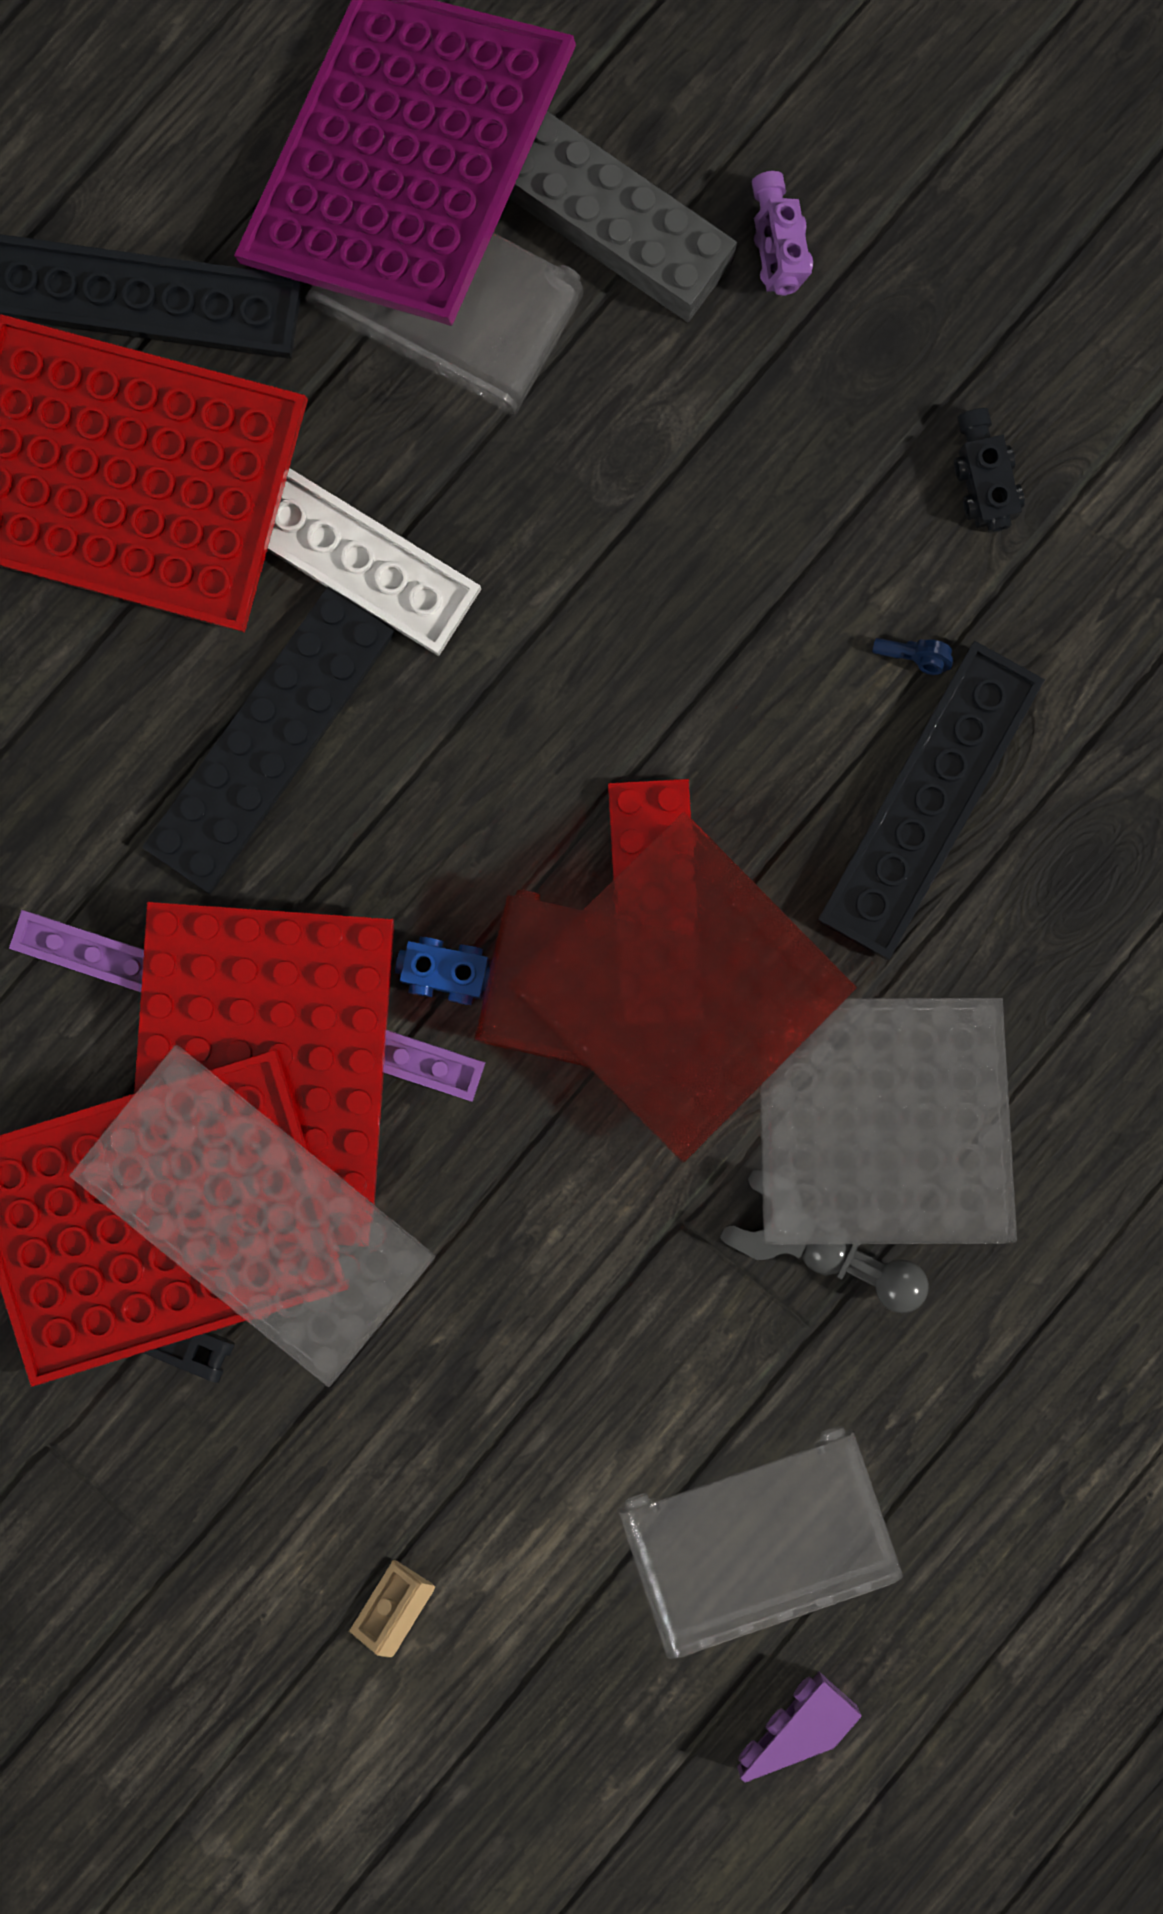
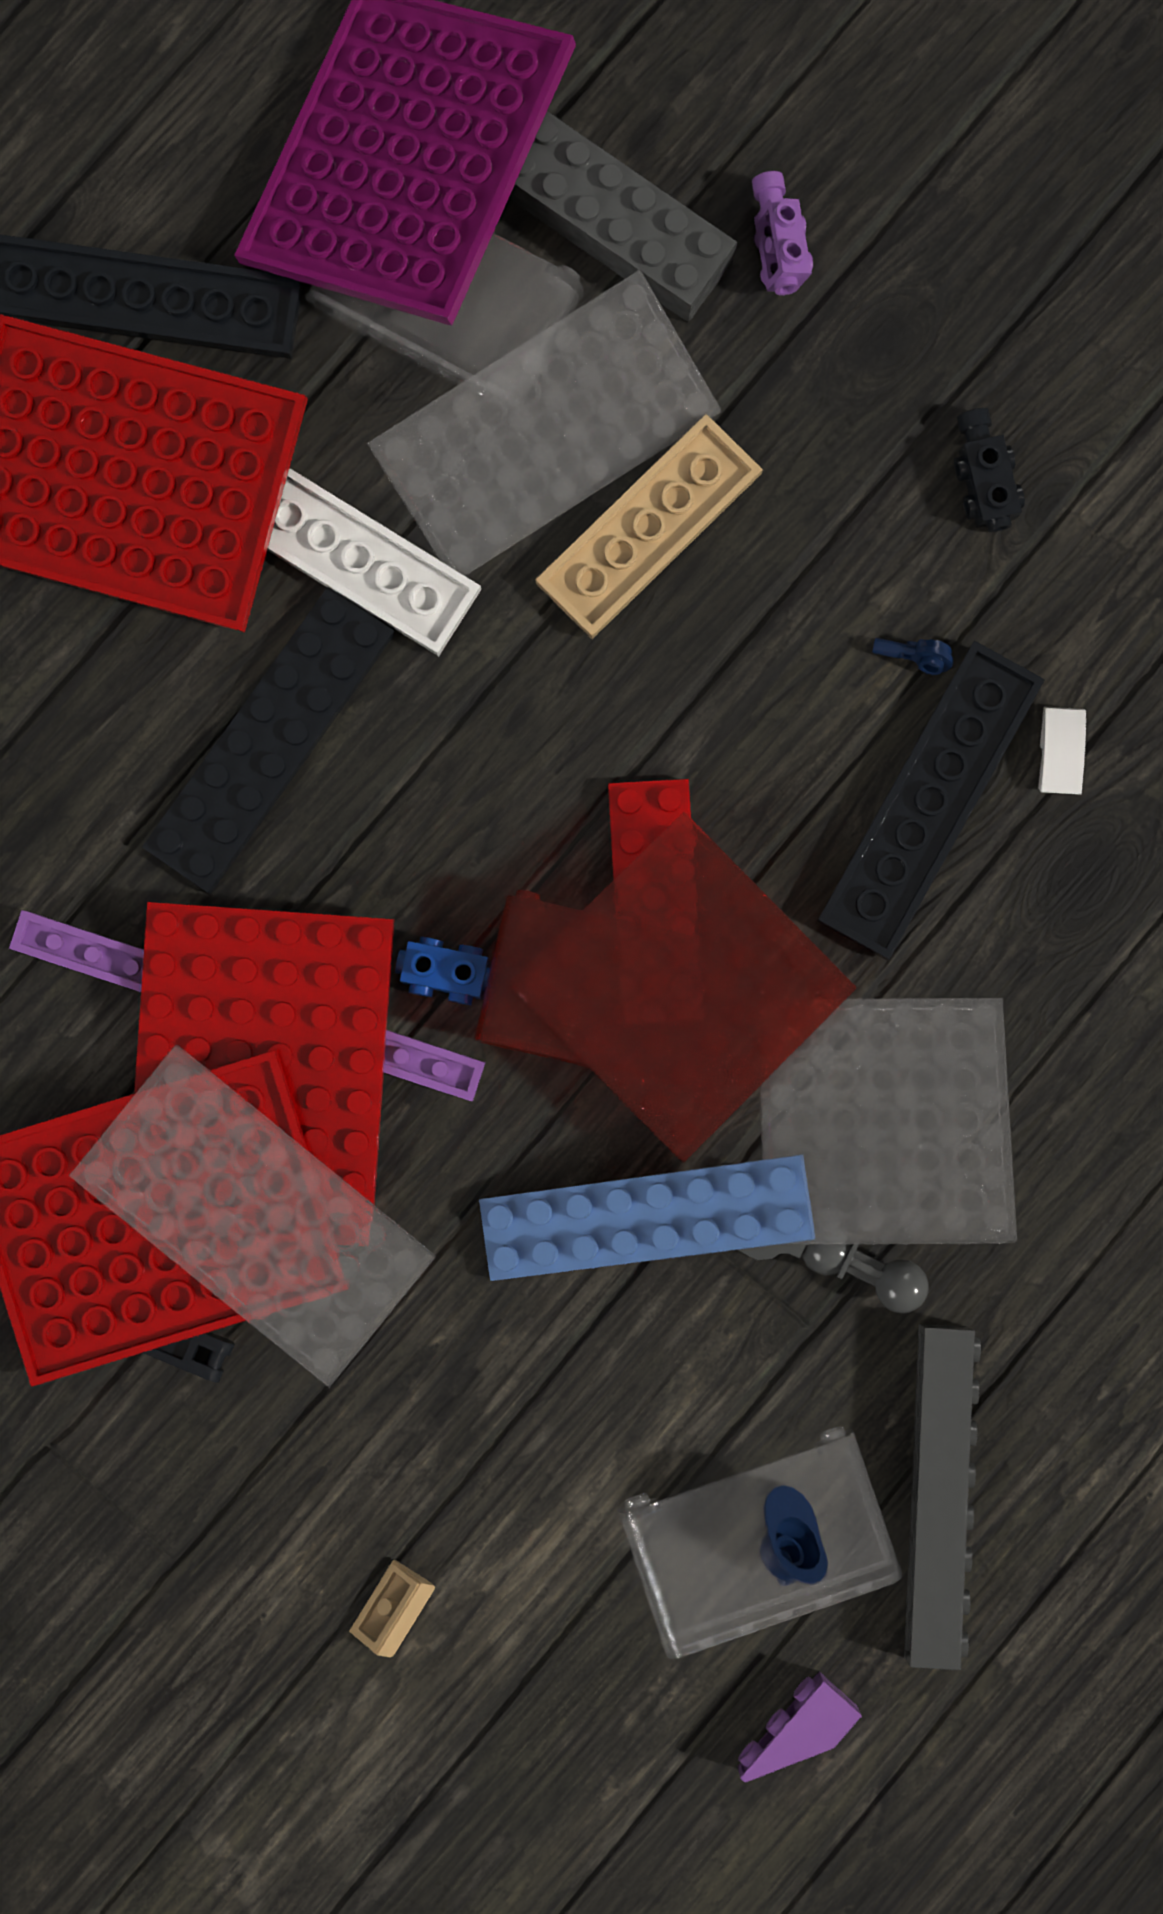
none -> clear plate [367,270,722,582]
none -> medium blue plate [479,1154,816,1281]
none -> tan plate [536,414,763,639]
none -> dark blue piece [759,1485,828,1586]
none -> dark grey brick [904,1324,981,1670]
none -> white slope [1038,707,1086,794]

